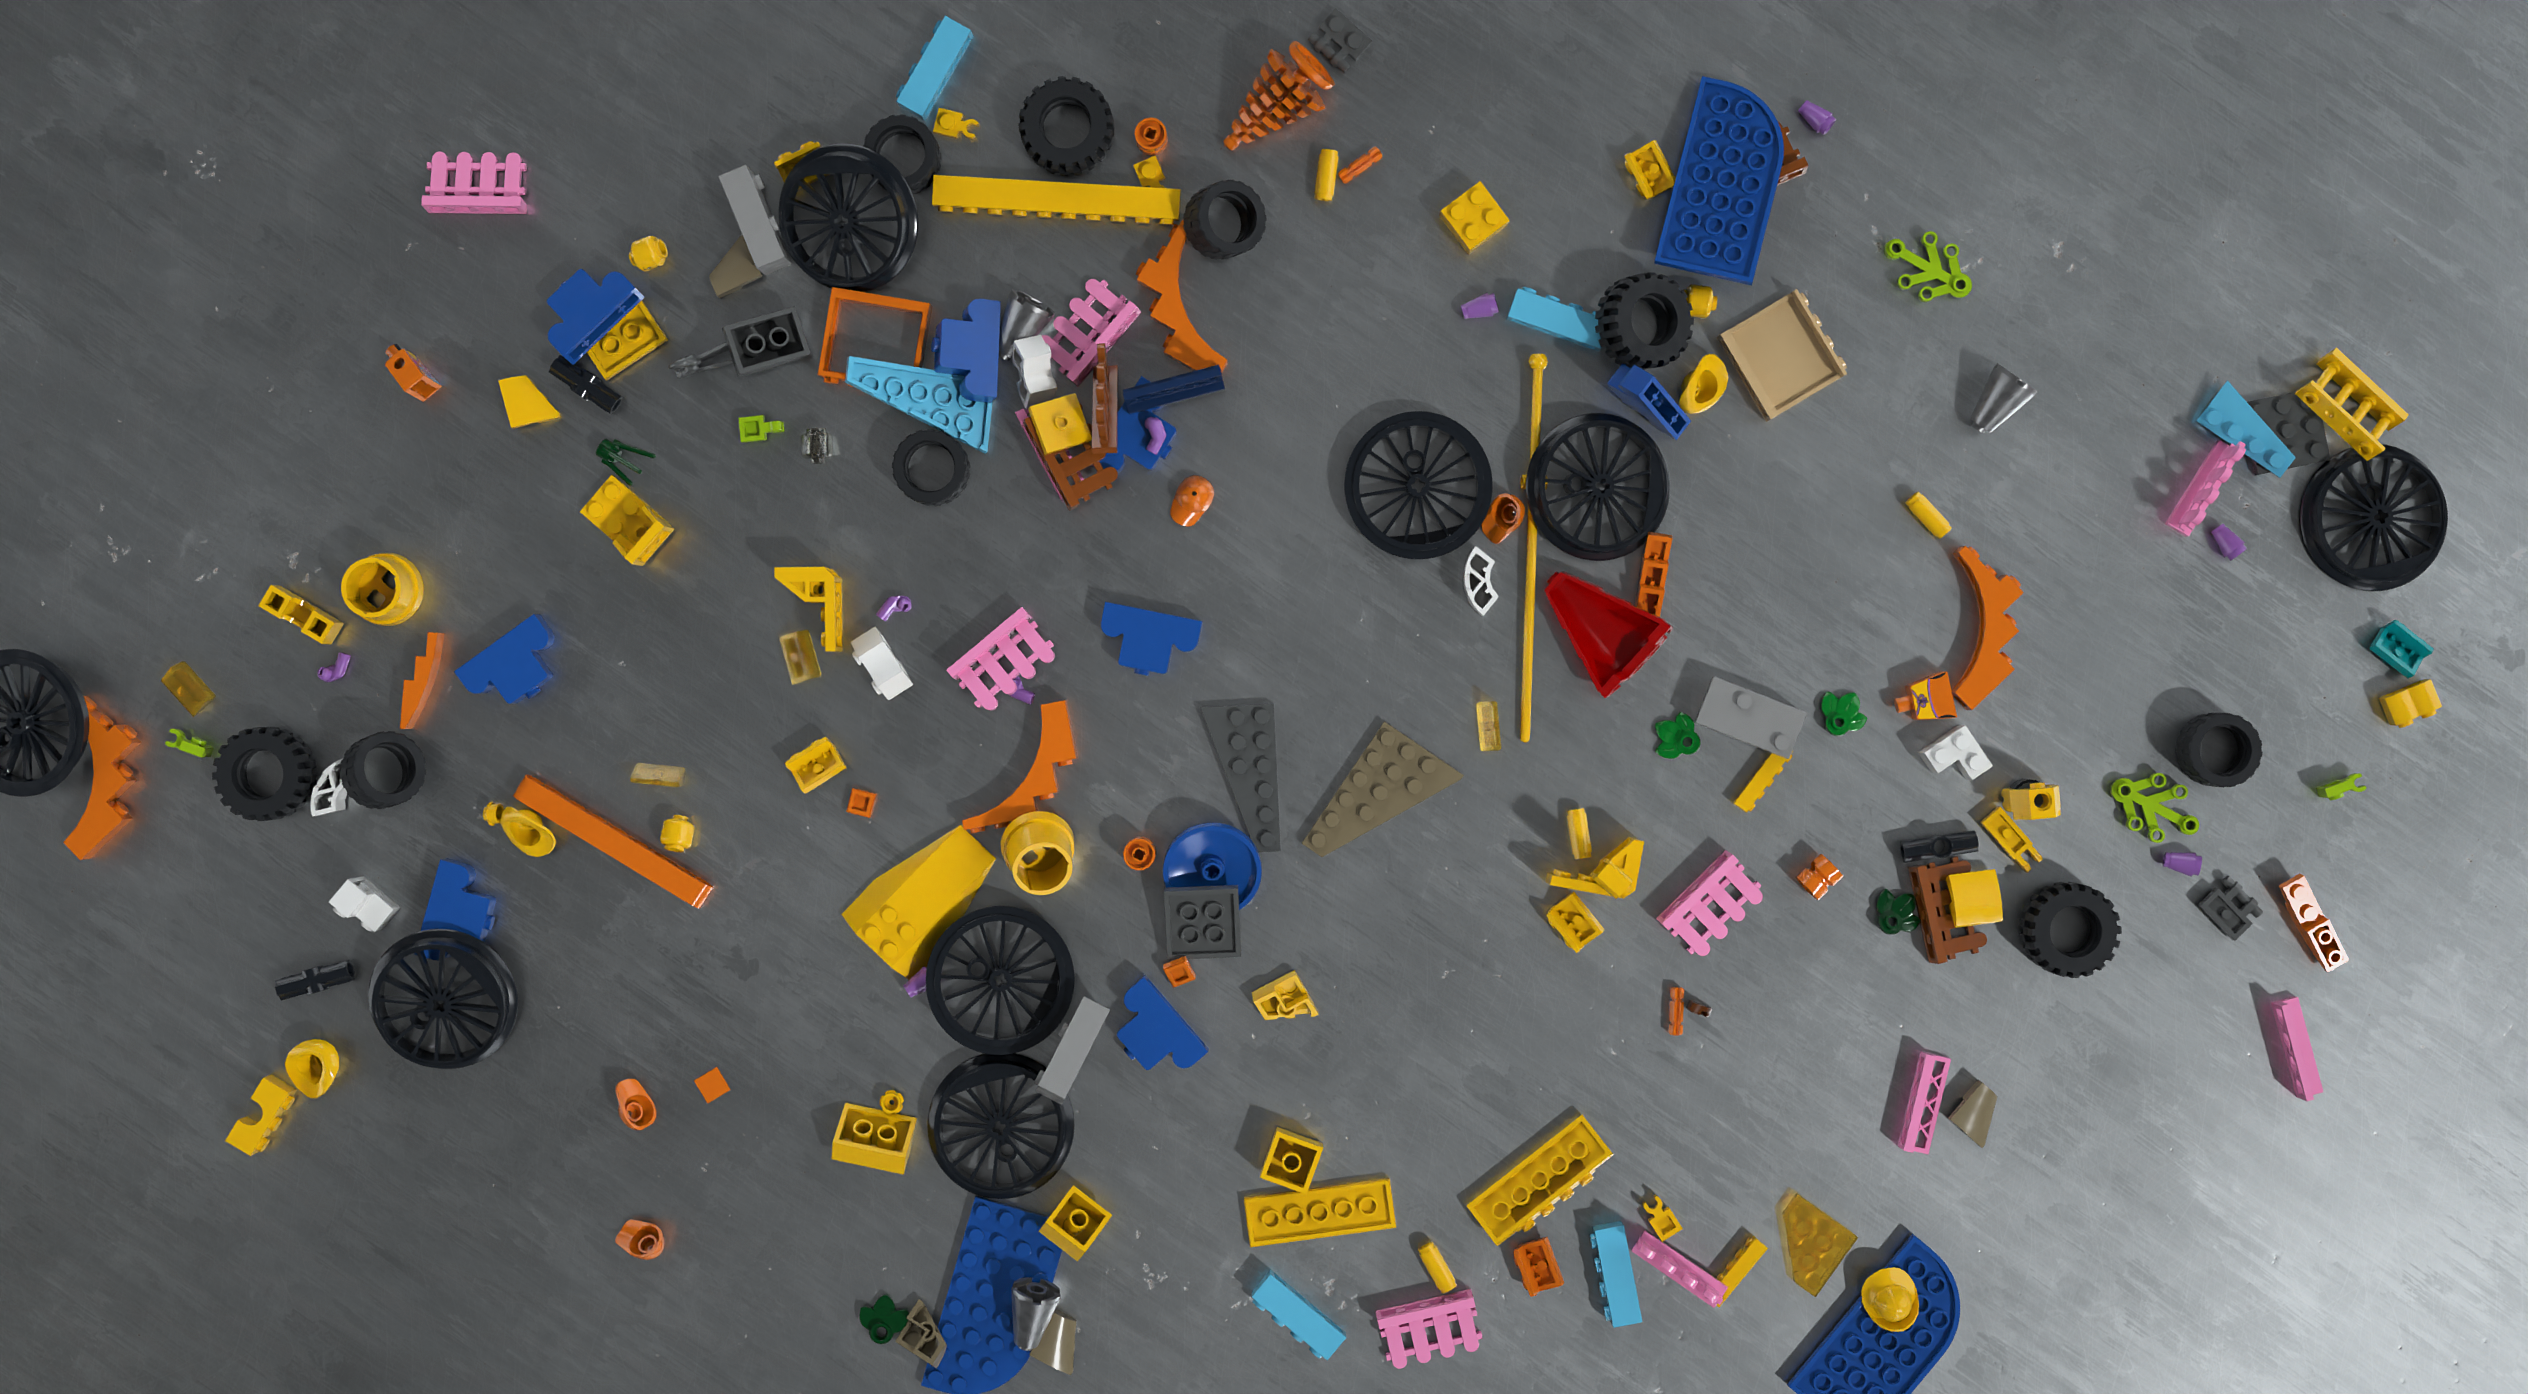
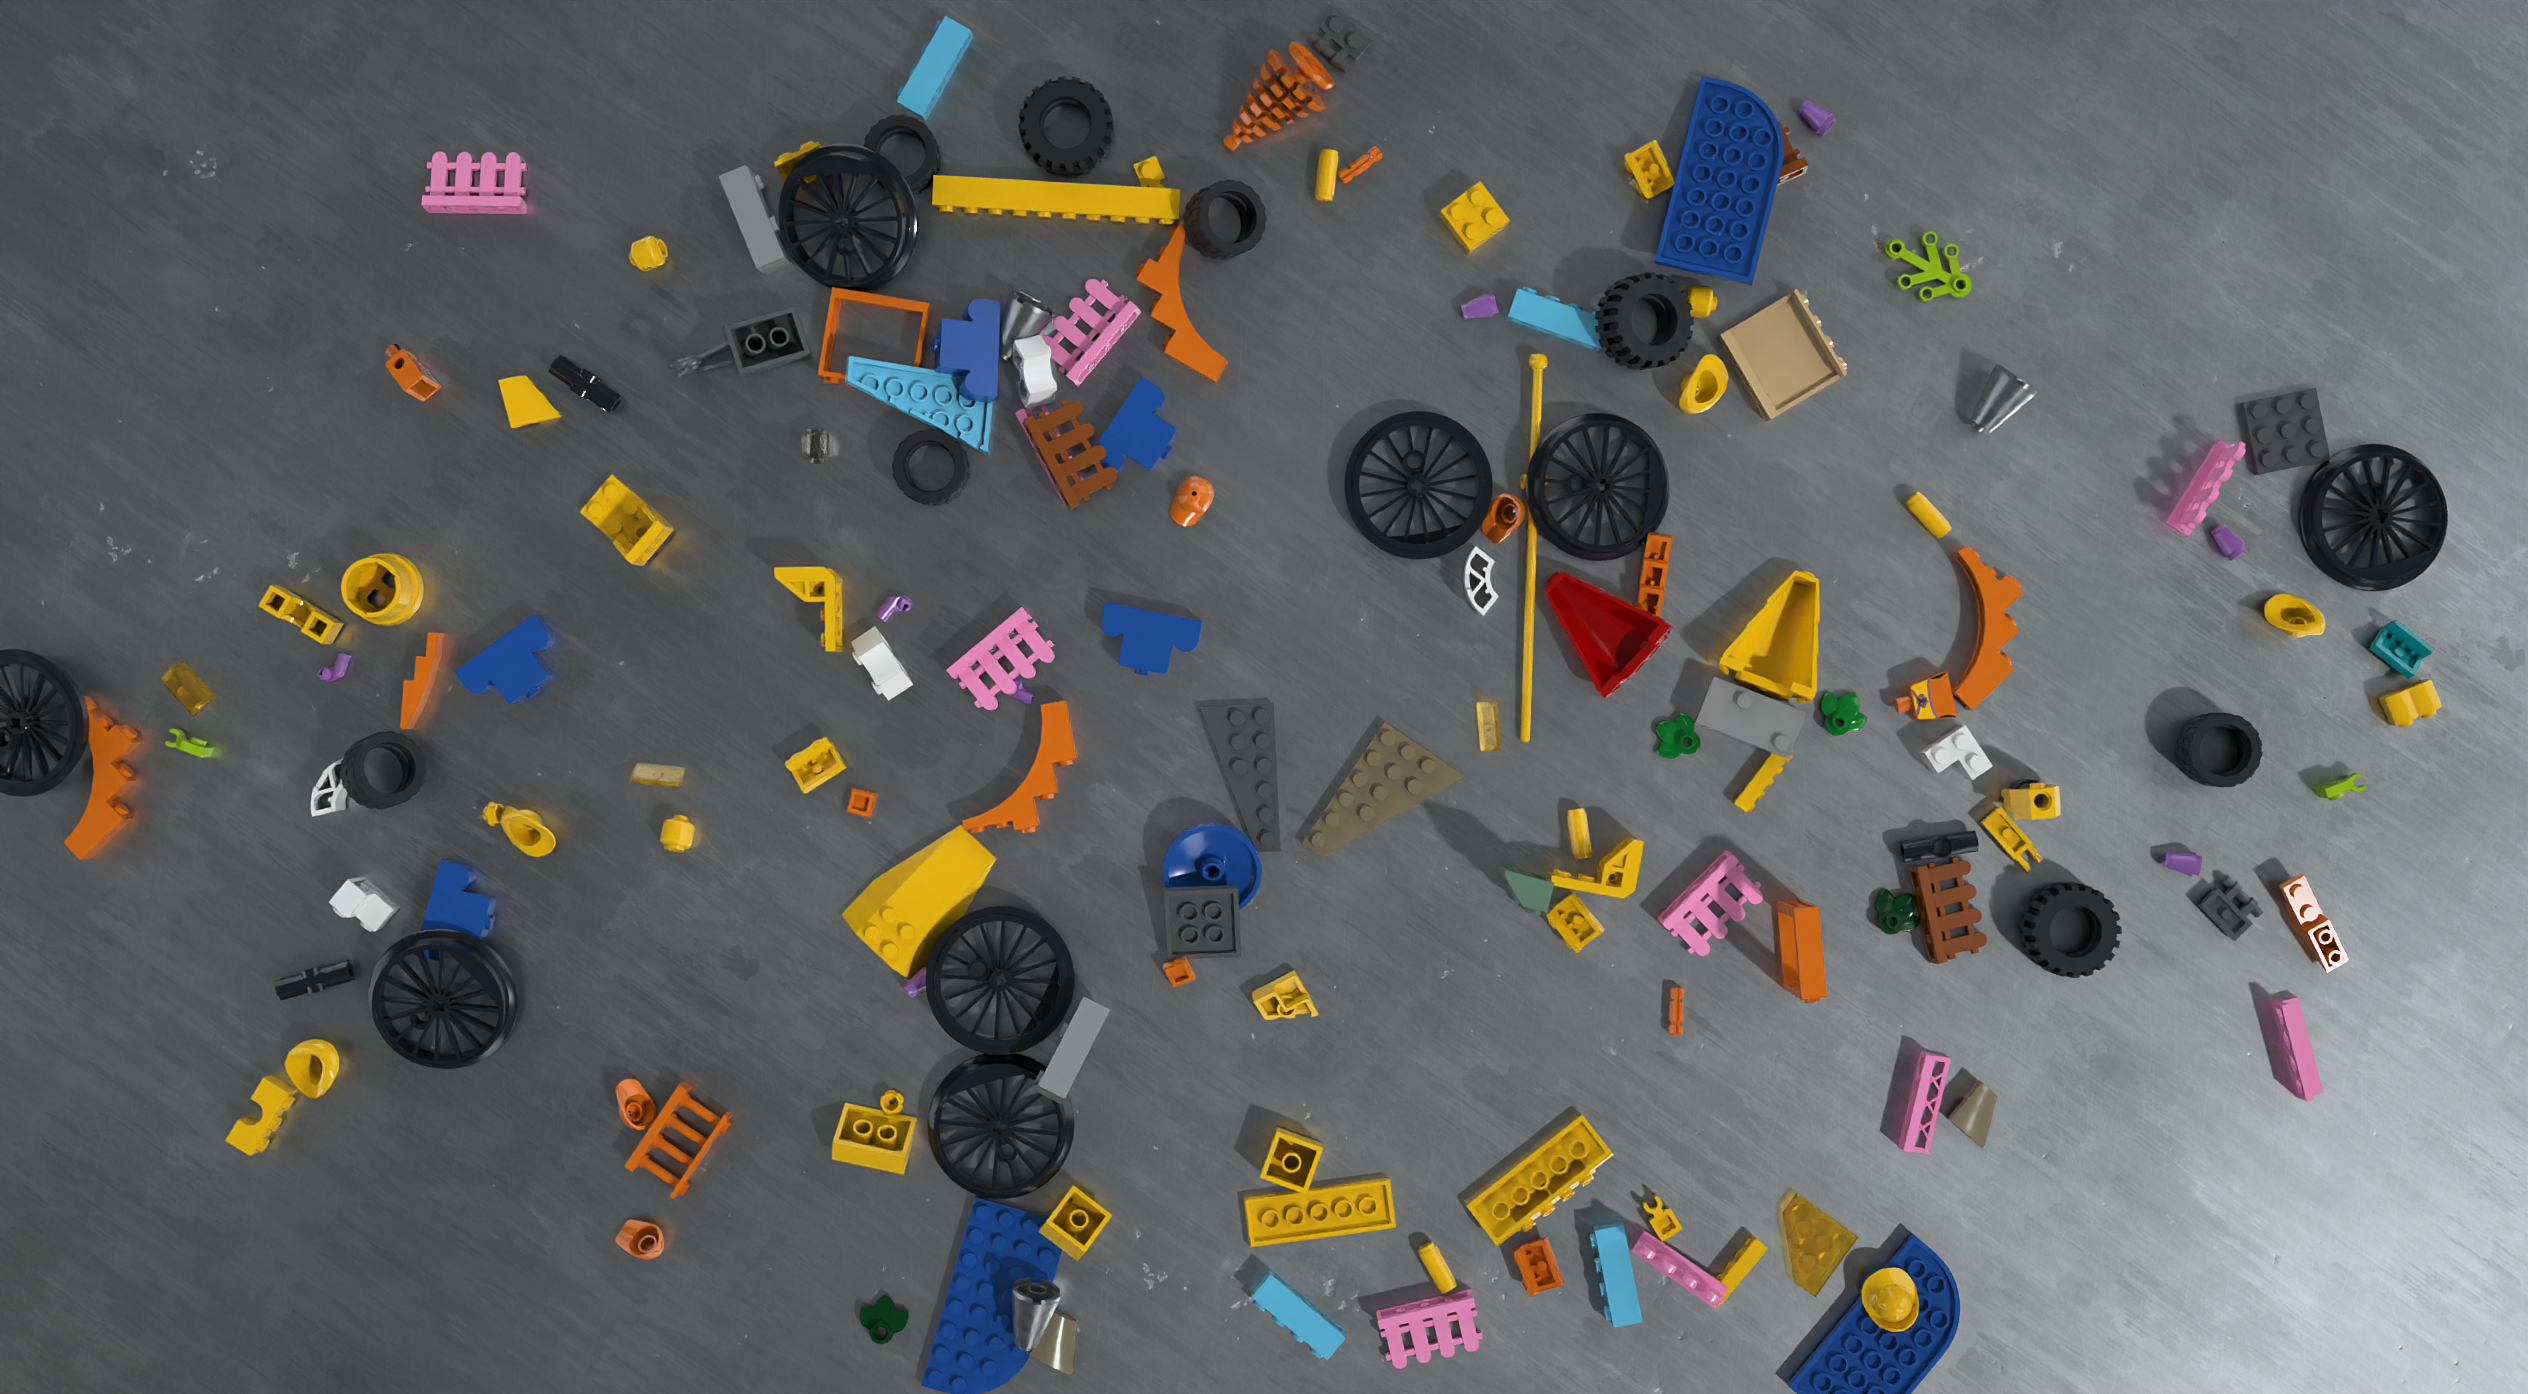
black tyre [212,727,317,821] -> none
orange beam [513,774,713,908] -> none
blue brick [547,269,645,365] -> none
yellow plate [587,300,668,380] -> none
dark green plant [596,439,656,486] -> none
orange sticker [694,1067,731,1104] -> none
dark tan slope [709,235,763,299] -> none
lime plate [739,415,785,443] -> none
clear yellow slope [779,630,821,685] -> none
dark tan slope [895,1299,947,1369] -> none
yellow plate [933,108,979,140] -> none
yellow piece [1001,811,1074,895] -> none
yellow plate [1028,393,1092,455] -> none
dark orange fence [1092,343,1118,454] -> none
blue brick [1117,975,1209,1070] -> none
dark blue fence [1123,365,1225,414] -> none
orange wheel [1123,837,1157,871] -> none
orange wheel [1134,117,1168,156] -> none
medium lavender arm [1145,417,1166,455] -> none
yellow brick [1590,858,1633,899] -> none
blue brick [1607,364,1691,440] -> none
reddish brown tile [1686,1000,1712,1017] -> none
orange wheel [1795,854,1843,900] -> none
yellow slope [1946,869,2003,928] -> none
lime plant [2111,773,2199,843] -> none
medium azure wing [2197,380,2296,478] -> none
yellow fence [2295,347,2409,461] -> none
none -> orange fence [624,1081,732,1199]
none -> sand green slope [1496,864,1555,915]
none -> yellow cone [1719,570,1820,703]
none -> orange window [1776,899,1827,1003]
none -> yellow hat [2264,593,2325,638]

